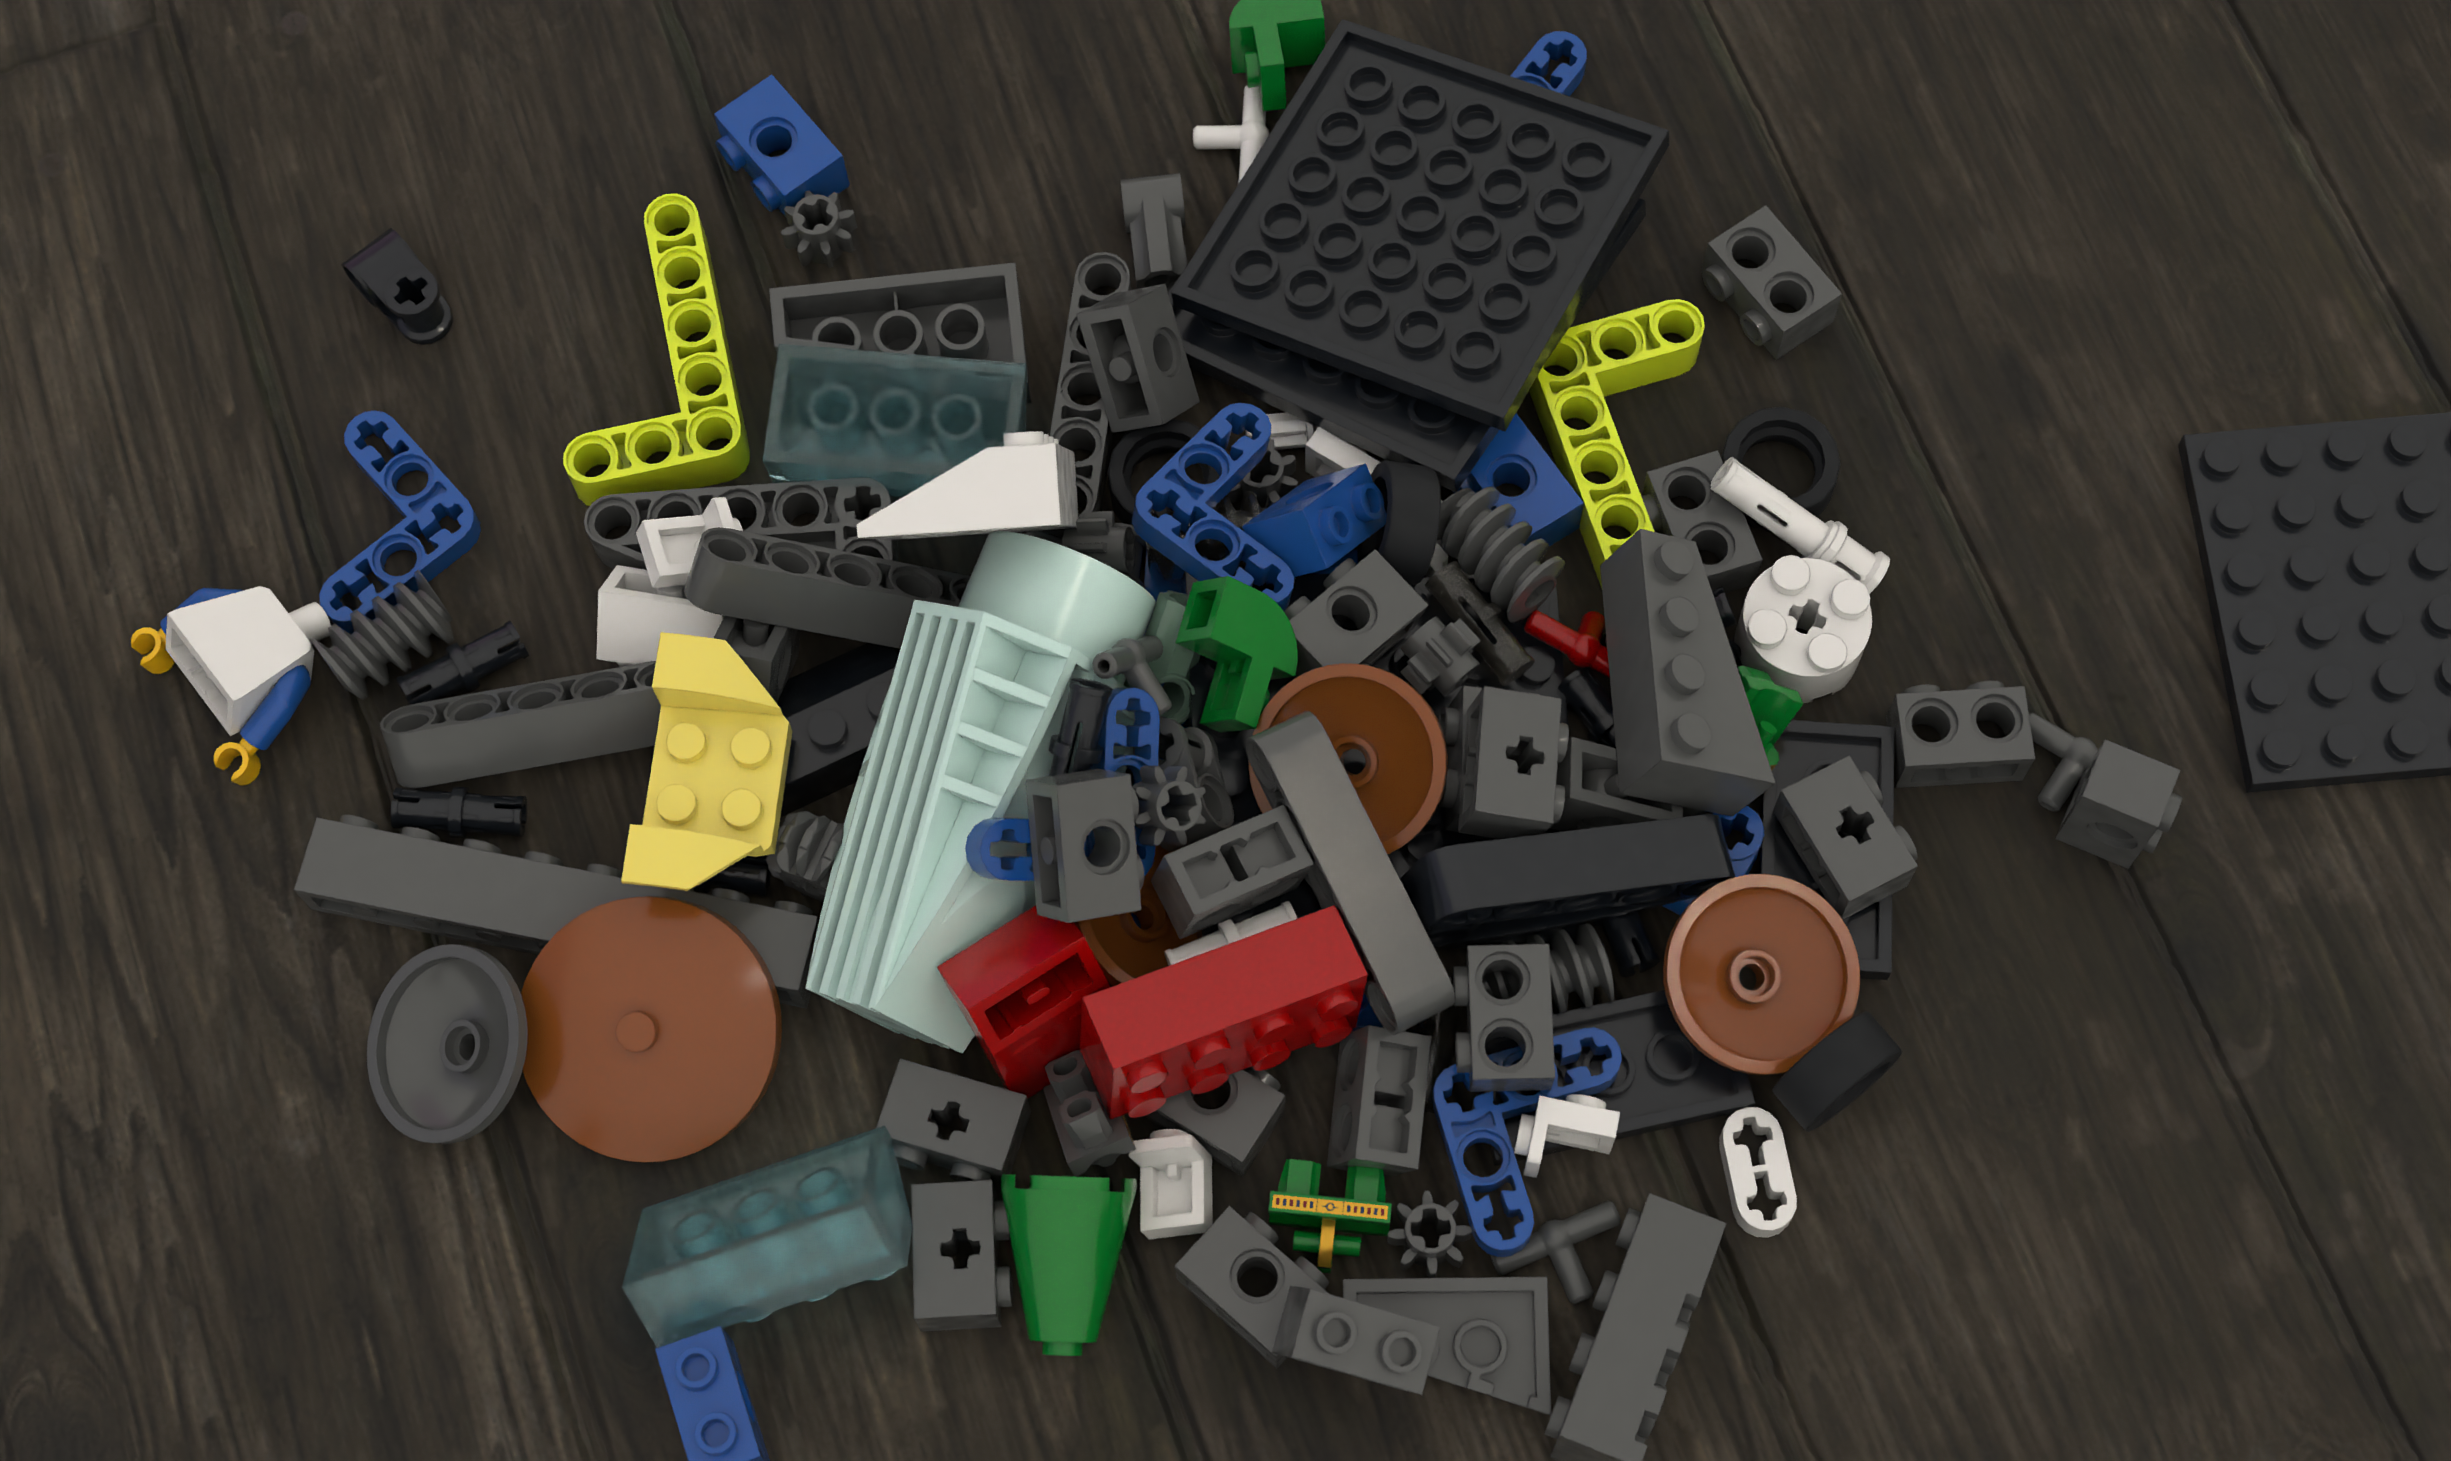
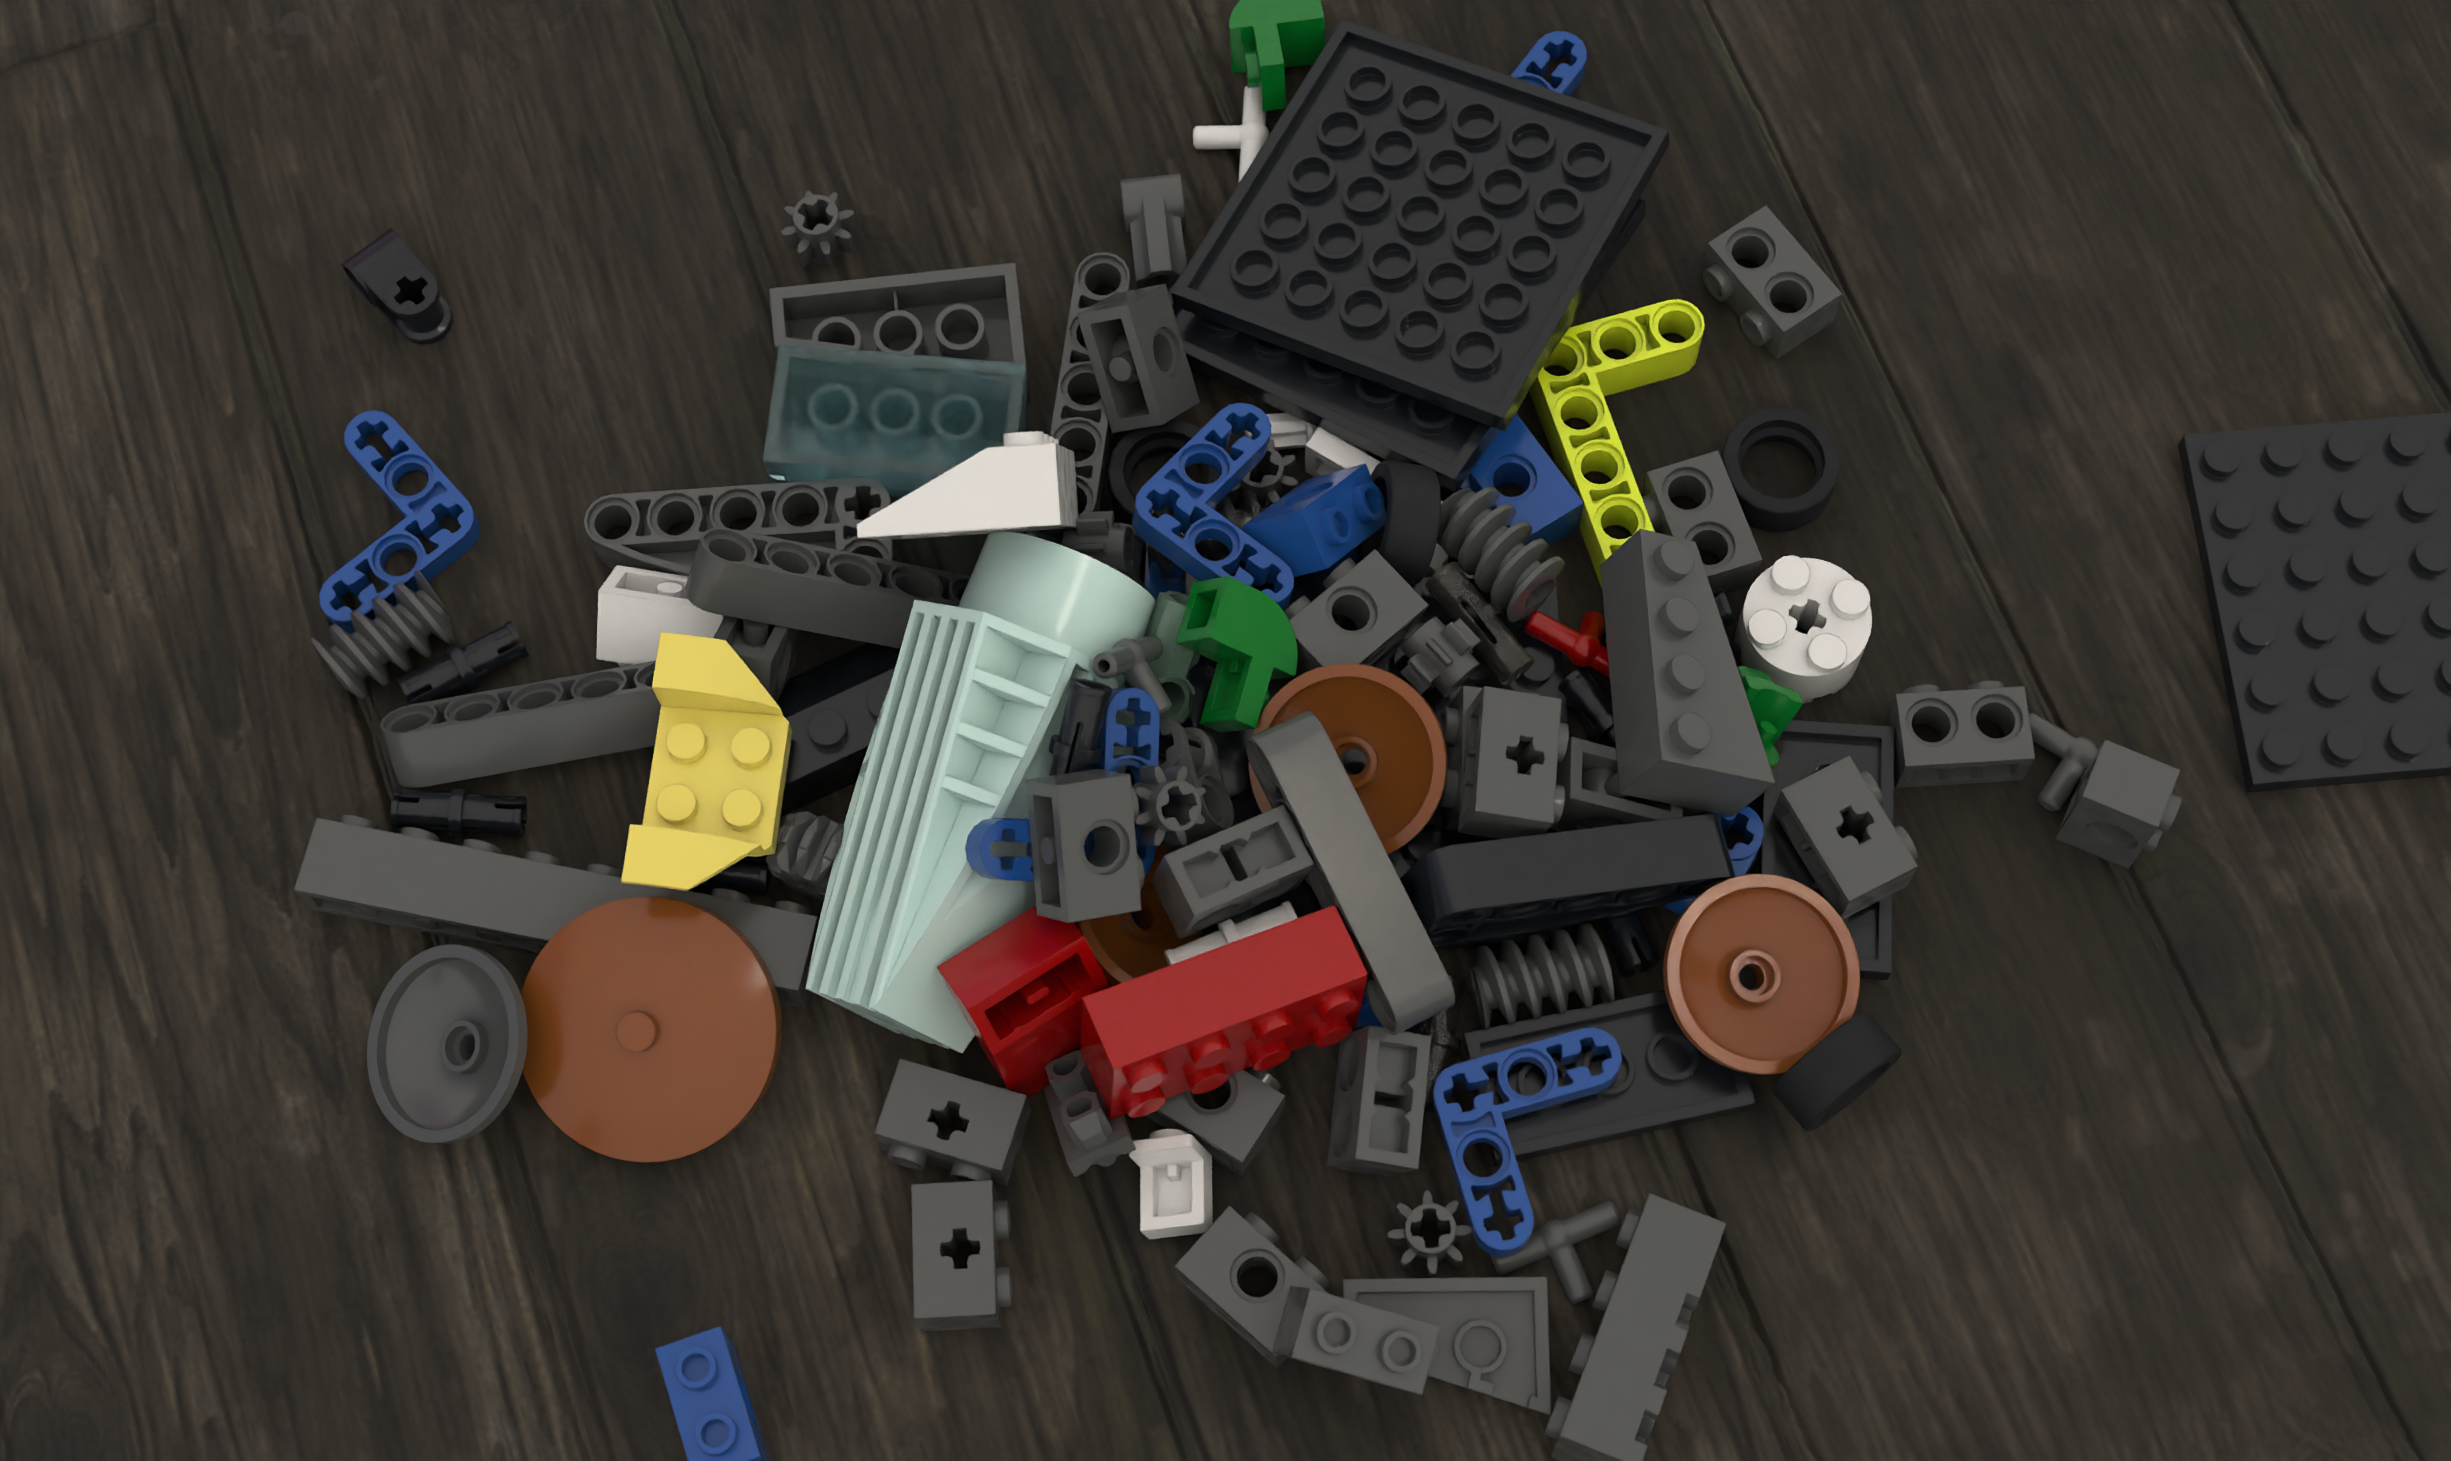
white torso [131,586,331,786] -> none
neon yellow beam [563,193,750,506] -> none
clear light blue slope [622,1126,913,1348] -> none
white bracket [636,497,743,588] -> none
blue brick [714,74,850,217] -> none
green cone [1001,1174,1137,1356] -> none
green hips [1268,1159,1392,1274] -> none
dark grey brick [1453,944,1555,1092] -> none
white bracket [1514,1094,1620,1178] -> none
white pin [1710,457,1890,594] -> none
white beam [1719,1107,1797,1238] -> none

